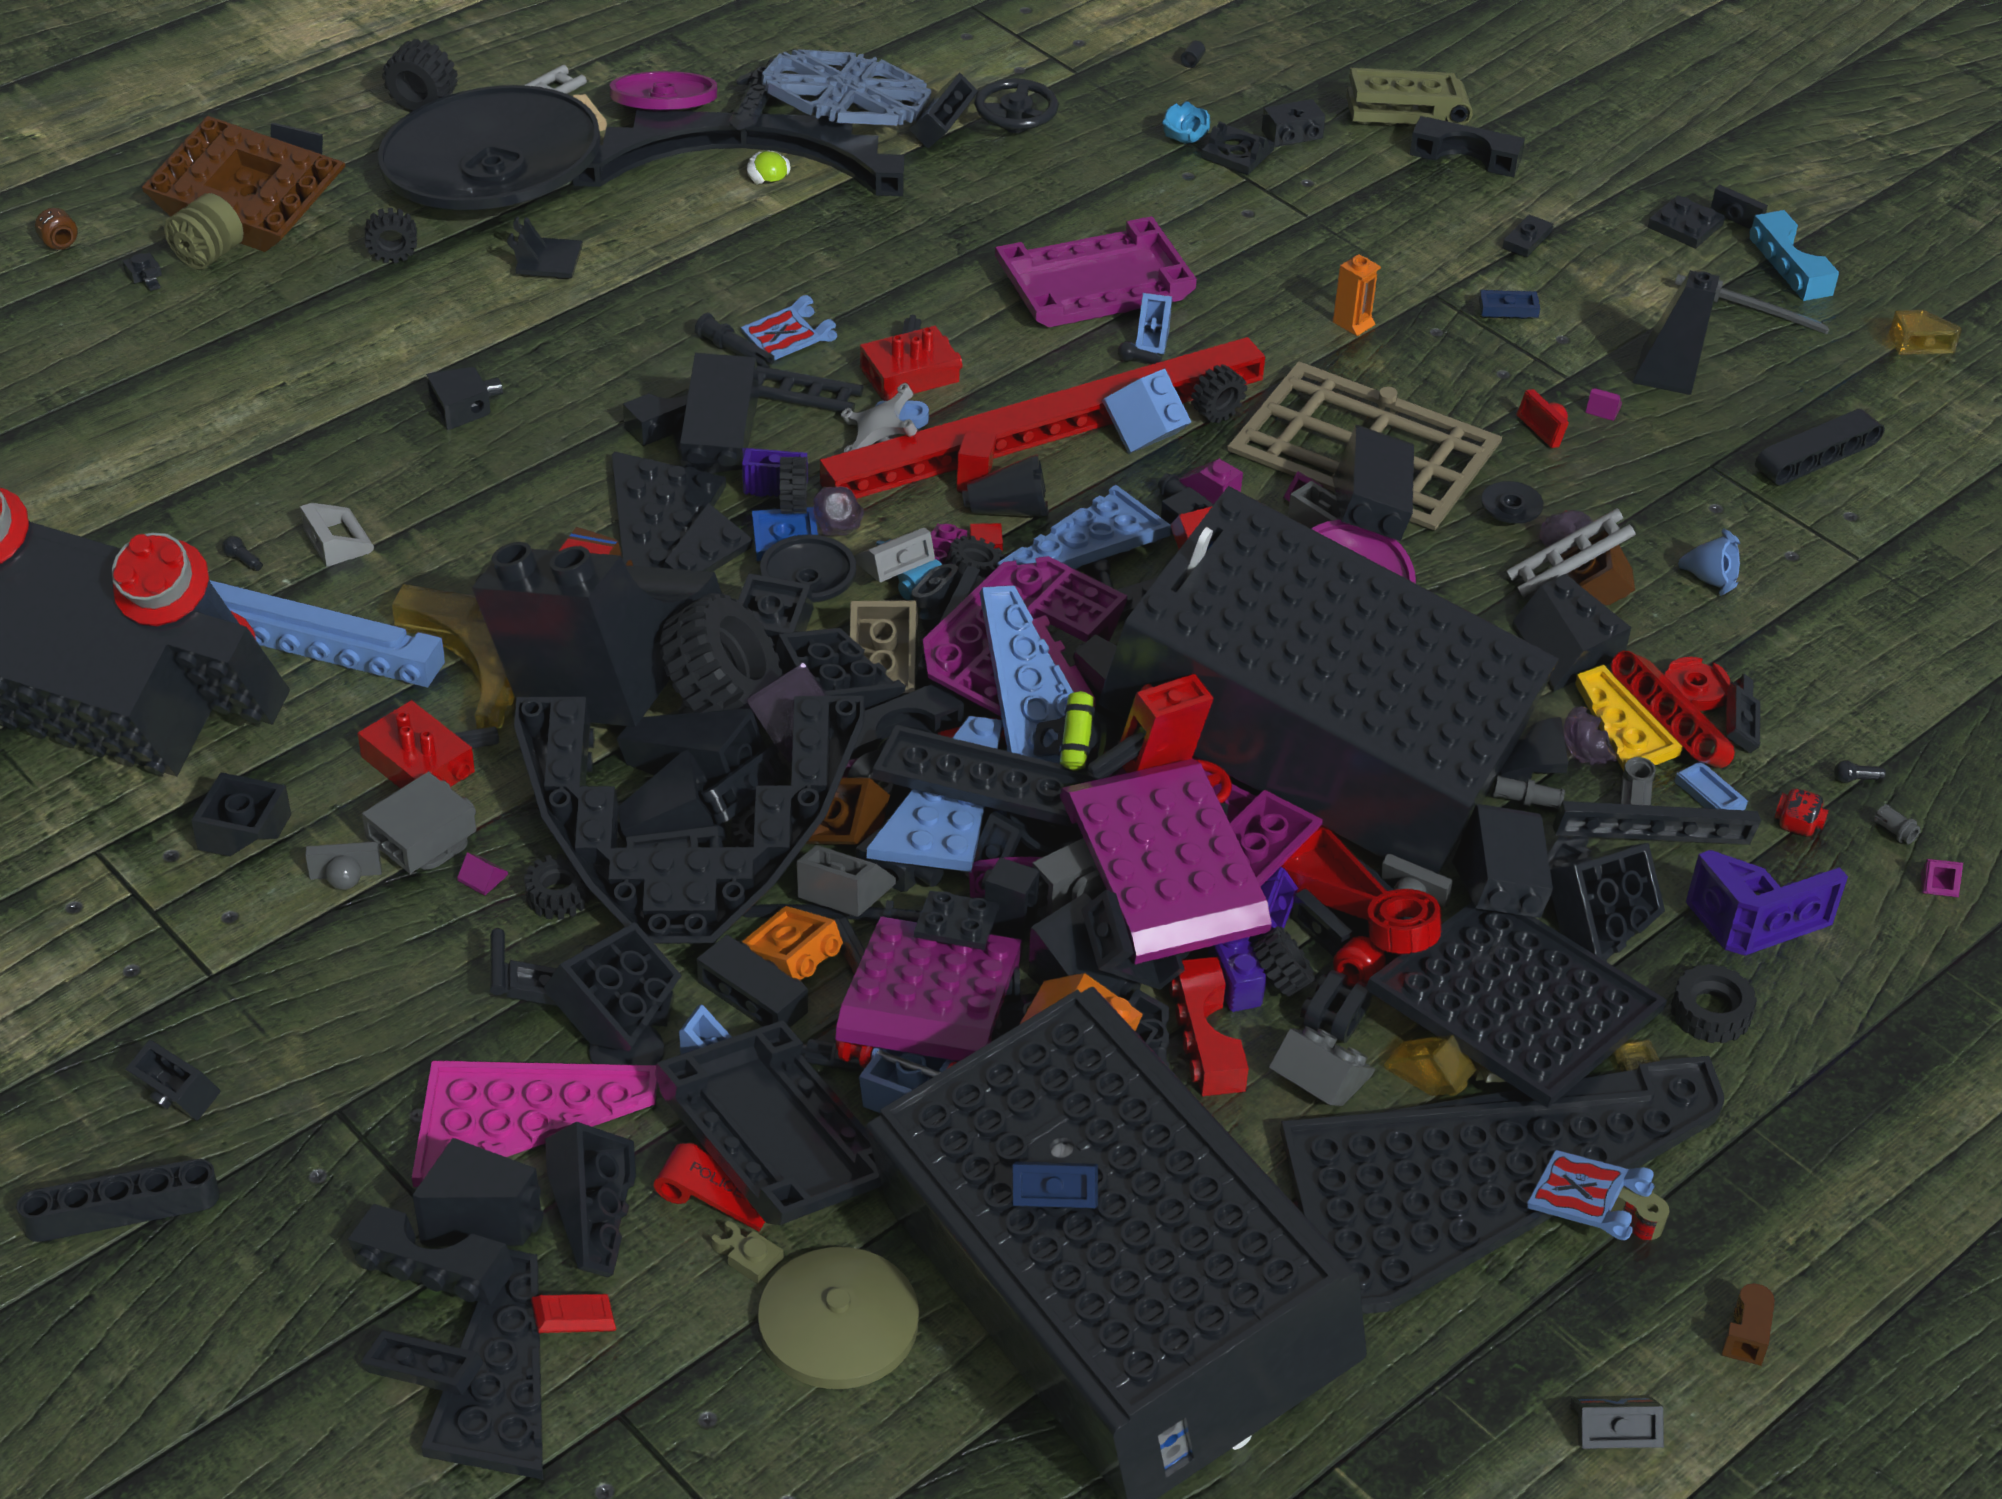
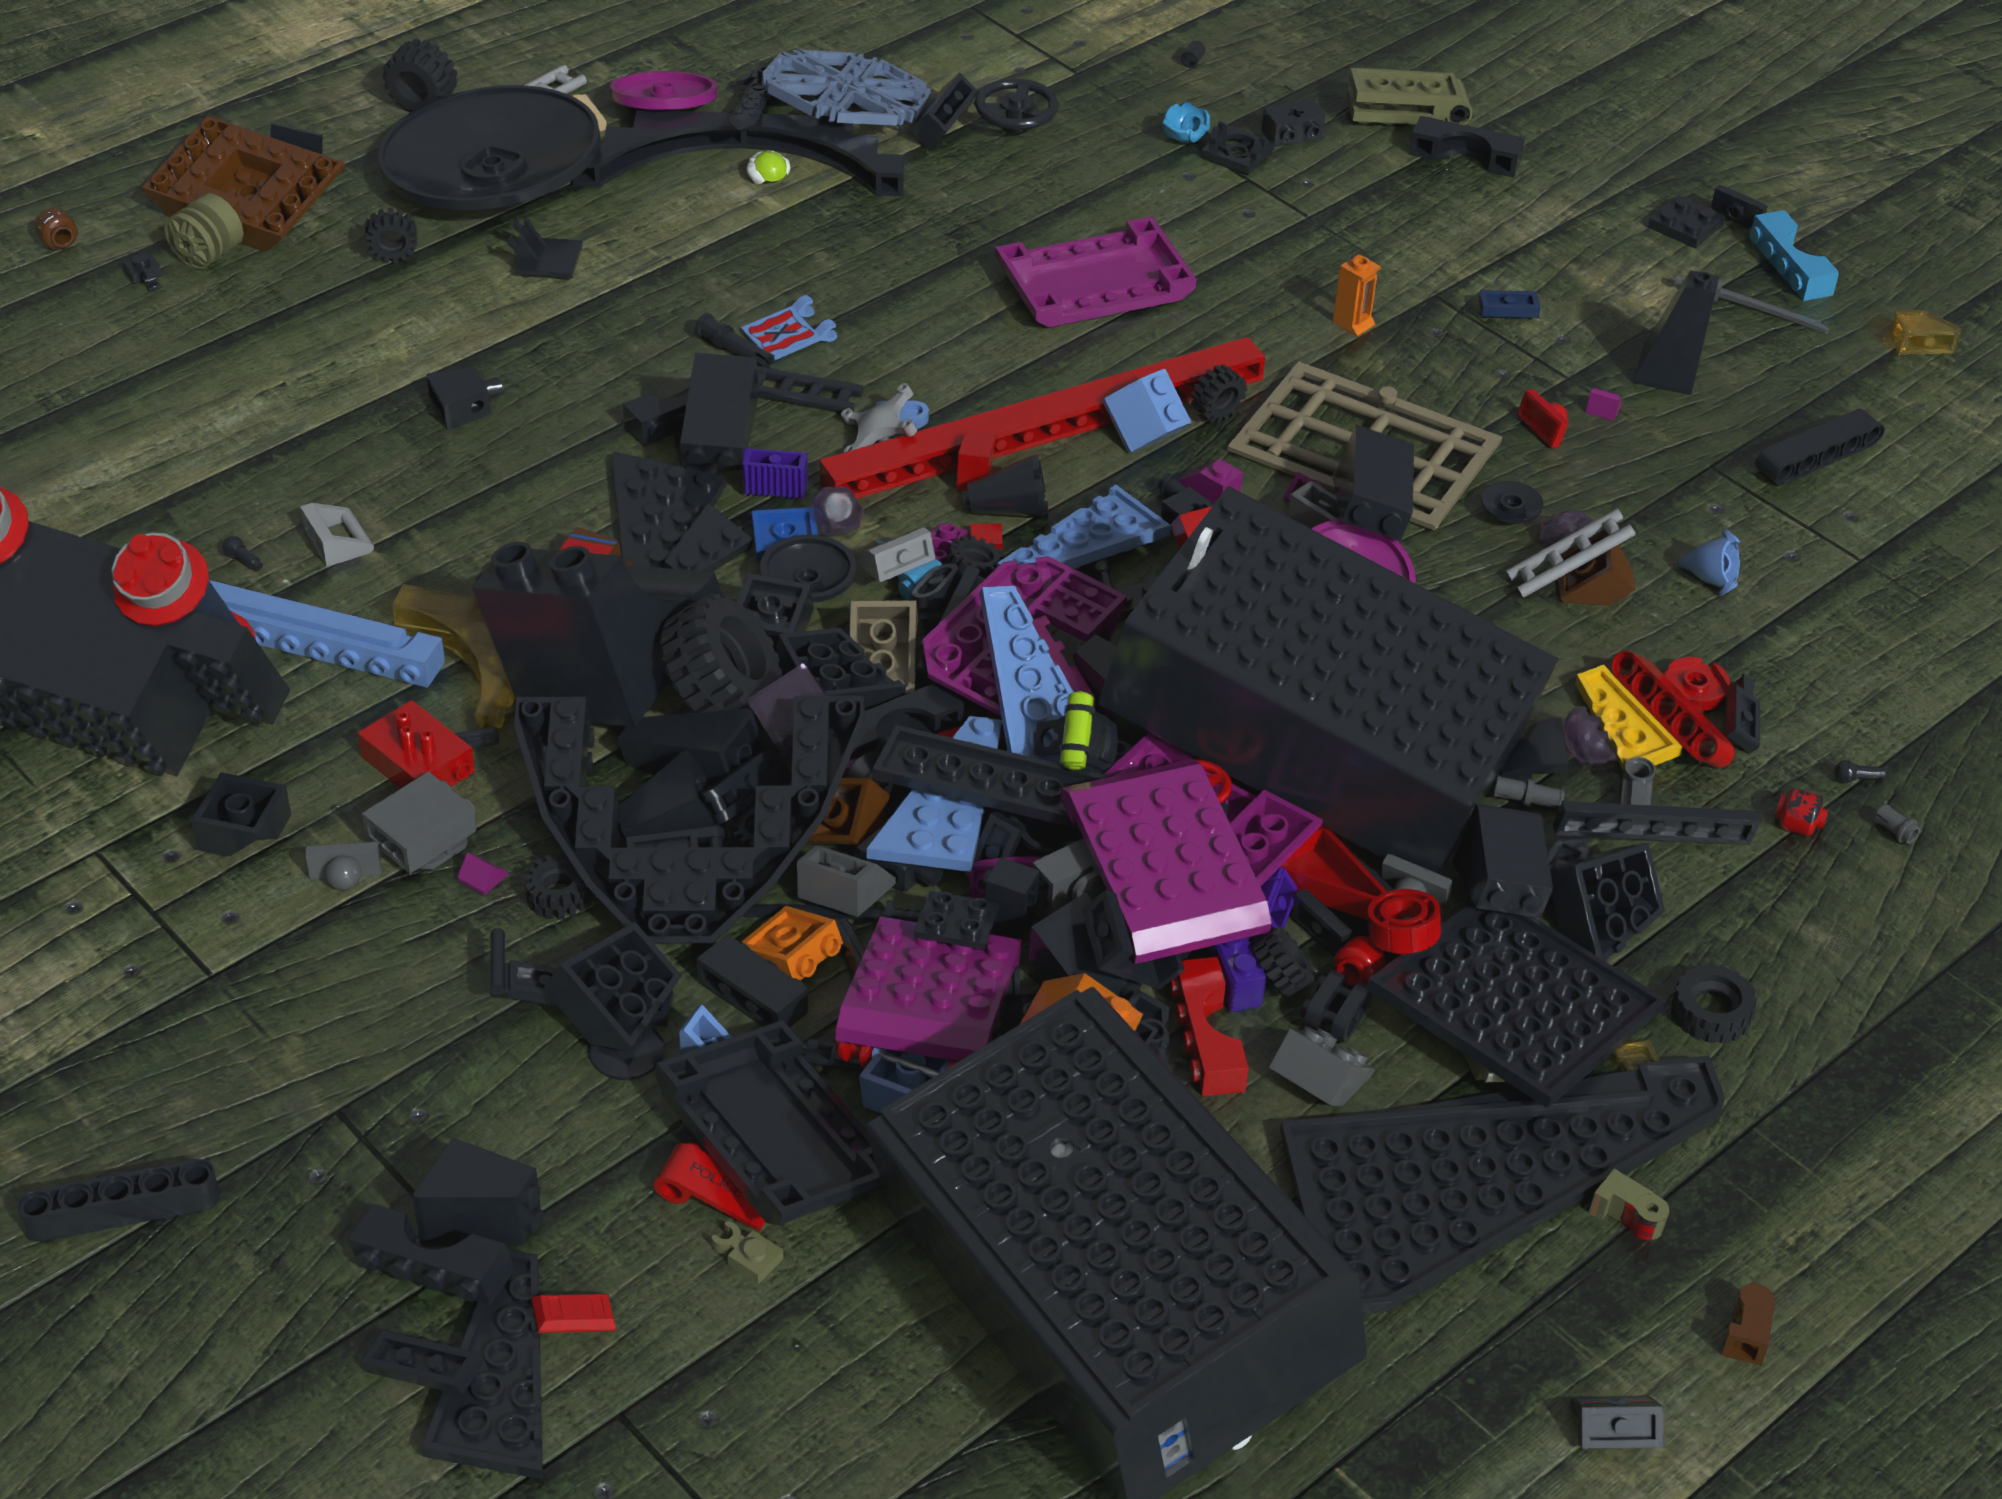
black brick [125,1039,221,1122] -> none
dark pink wing [412,1061,658,1187] -> none
black wedge [545,1122,636,1277] -> none
olive dish [758,1247,919,1389] -> none
black tyre [780,457,807,514] -> none
red piece [860,314,963,401] -> none
dark blue plate [1013,1162,1098,1208] -> none
red piece [1088,674,1214,780] -> none
black piece [1118,341,1162,364] -> none
medium blue slope [1136,293,1172,355] -> none
clear yellow slope [1384,1035,1477,1096] -> none
black plate [1502,214,1554,257] -> none
black wedge [1512,574,1631,692] -> none
medium blue flag [1528,1150,1654,1240] -> none
medium blue tile [1674,761,1748,810] -> none
dark purple bracket [1686,850,1848,956] -> none
magenta slope [1920,858,1963,897] -> none

